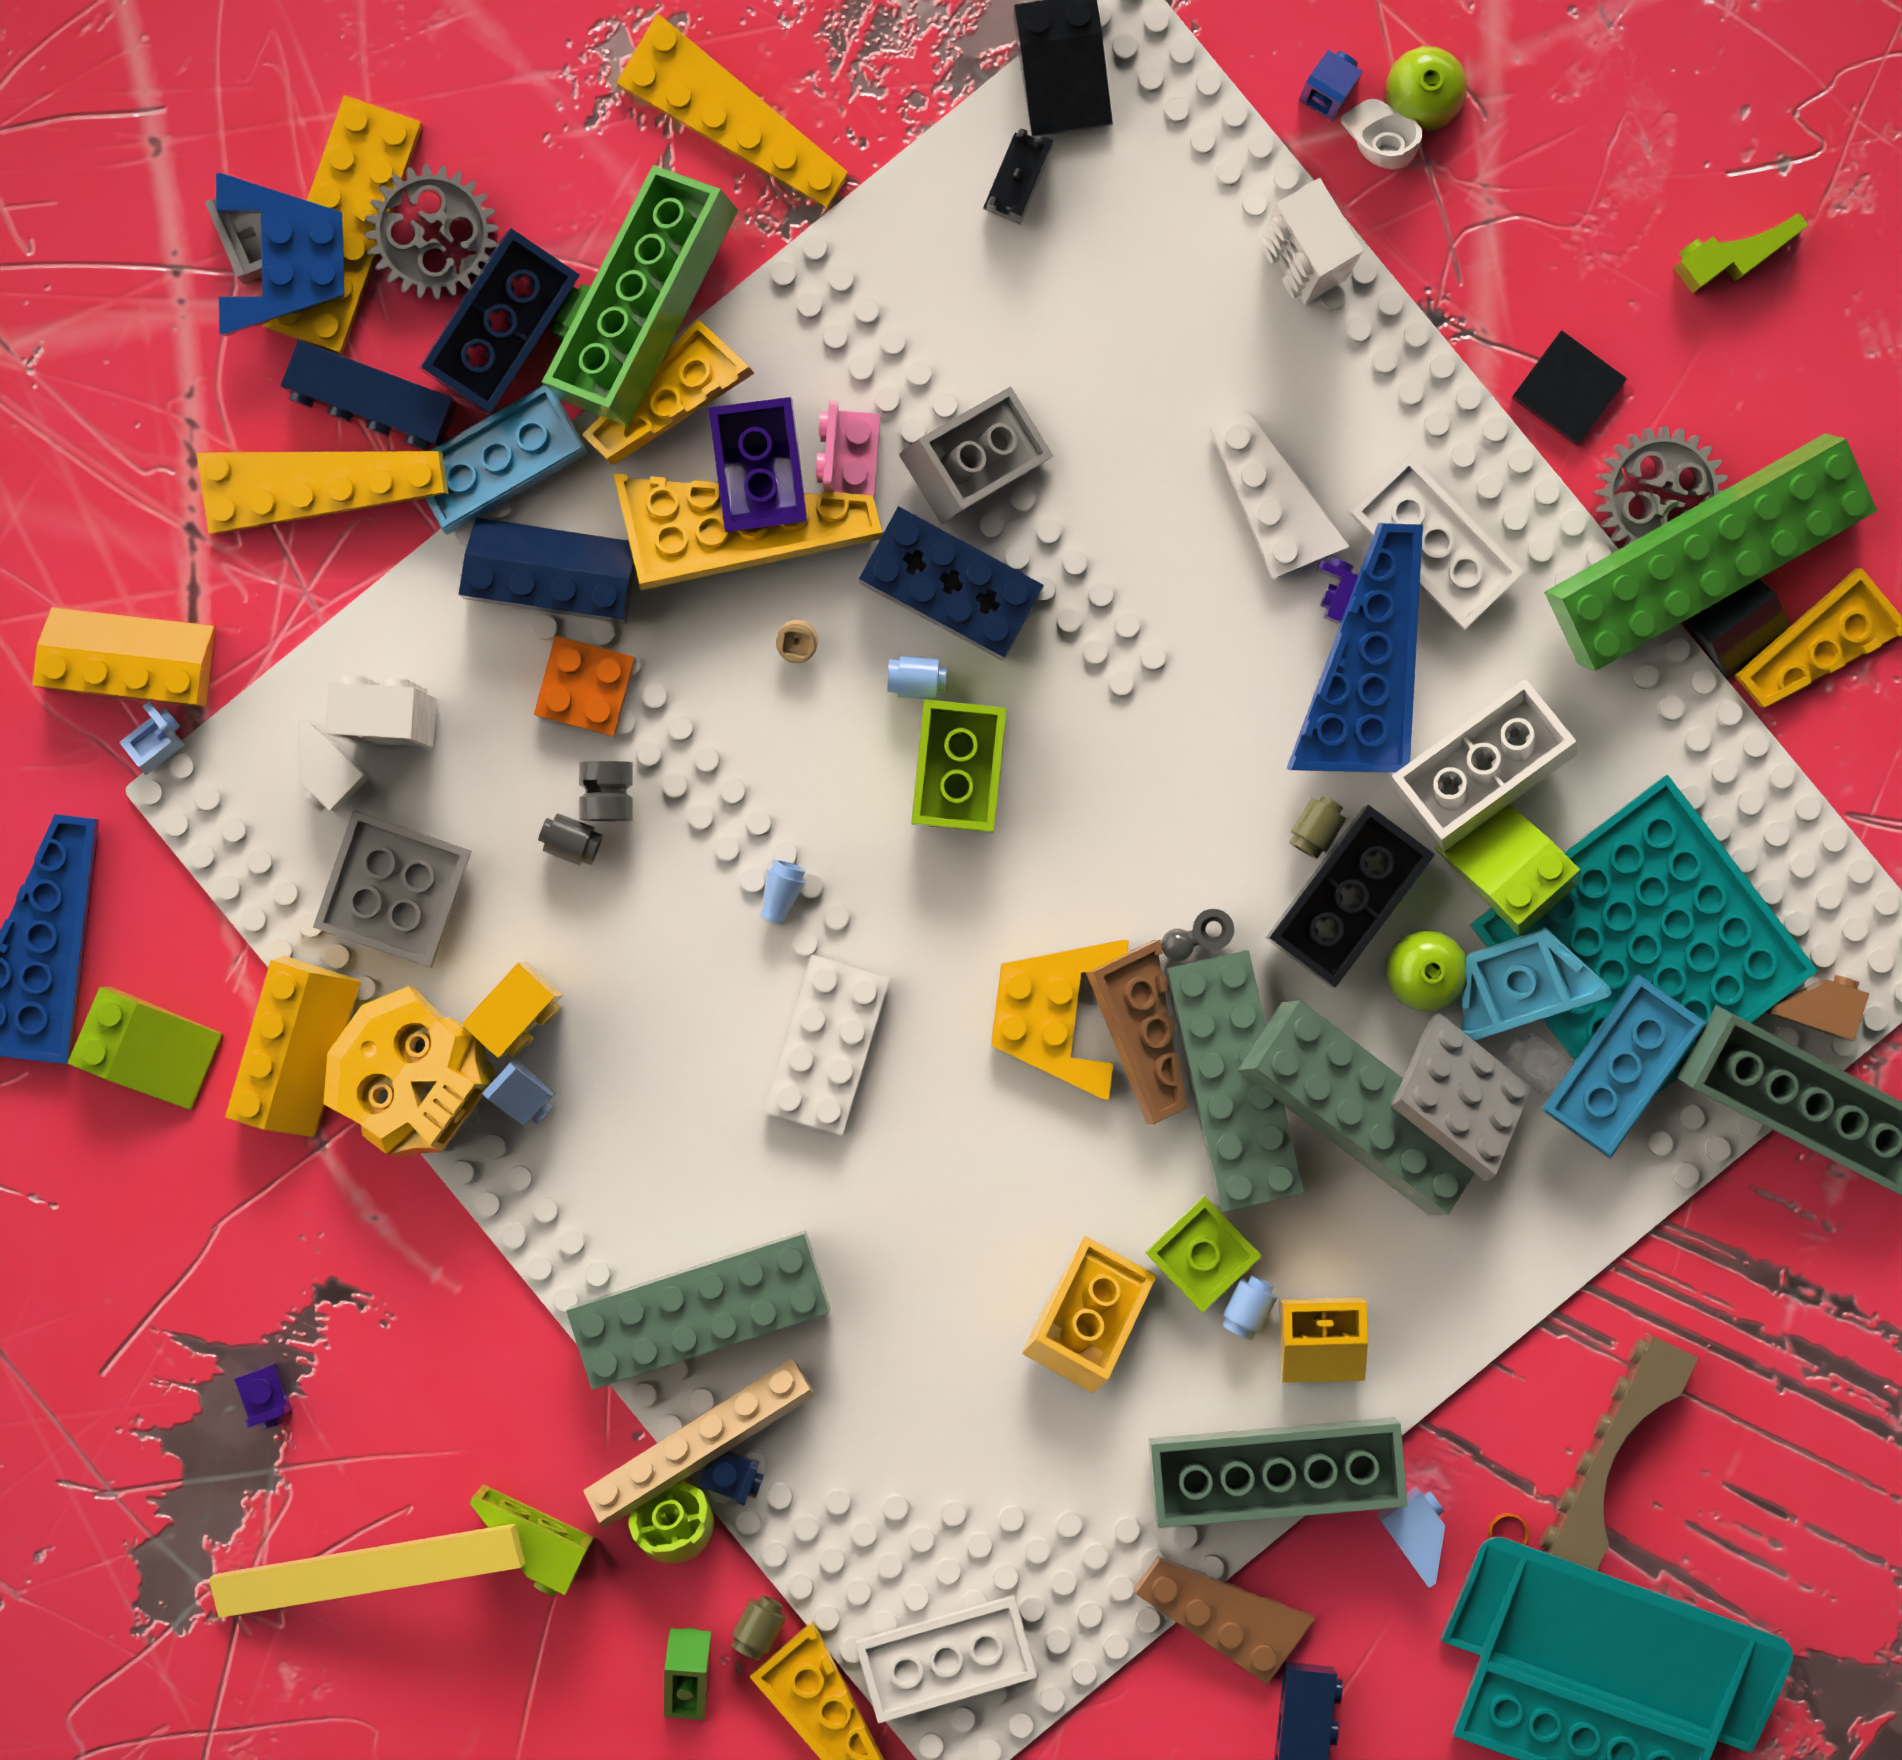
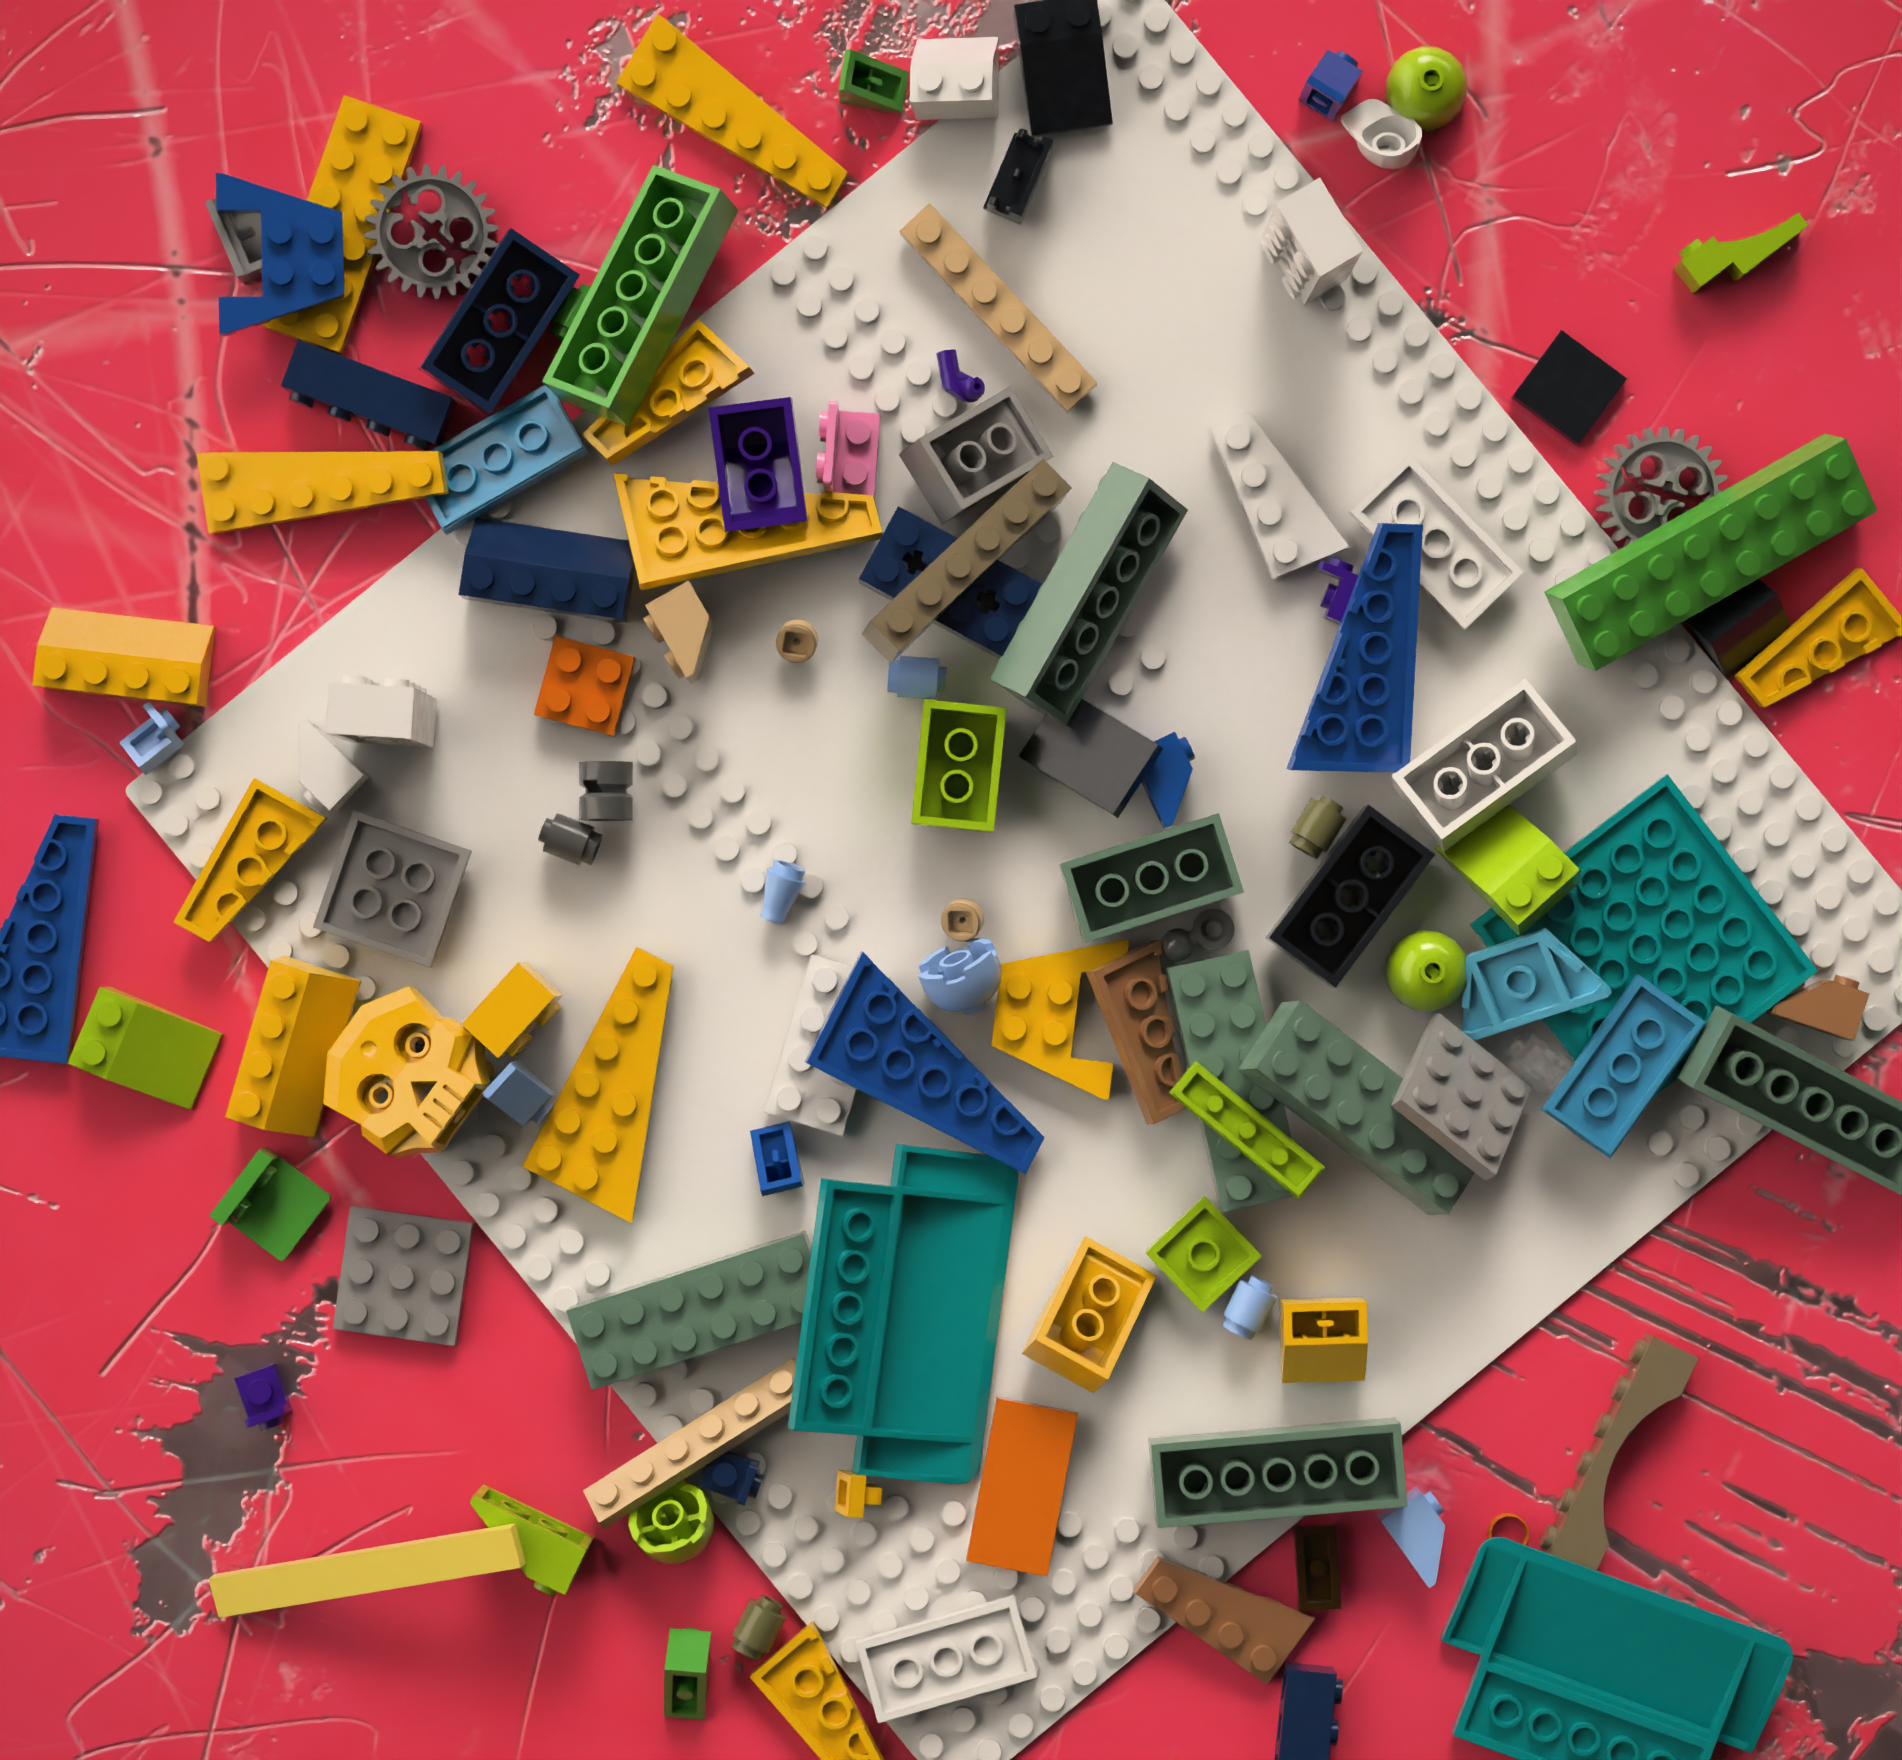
none -> yellow wing [173,778,328,942]
none -> bright green bracket [209,1147,332,1261]
none -> light grey plate [332,1205,474,1346]
none -> yellow wing [522,947,674,1224]
none -> tan slope [643,580,714,684]
none -> blue slope [750,1121,805,1196]
none -> teal slope [788,1143,1018,1484]
none -> blue wing [805,951,1045,1174]
none -> yellow tile [834,1469,882,1518]
none -> bright green slope [838,49,909,112]
none -> dark tan arch [862,459,1072,663]
none -> tan plate [899,203,1097,413]
none -> white slope [910,37,999,120]
none -> light blue cylinder [917,938,1002,1015]
none -> dark purple arm [936,349,985,403]
none -> tan tile [941,898,984,942]
none -> orange tile [966,1397,1078,1576]
none -> sand green brick [990,462,1188,725]
none -> black tile [1018,699,1163,818]
none -> sand green brick [1059,813,1244,943]
none -> blue slope [1141,732,1195,829]
none -> lime tile [1169,1061,1325,1199]
none -> dark brown plate [1293,1523,1341,1611]

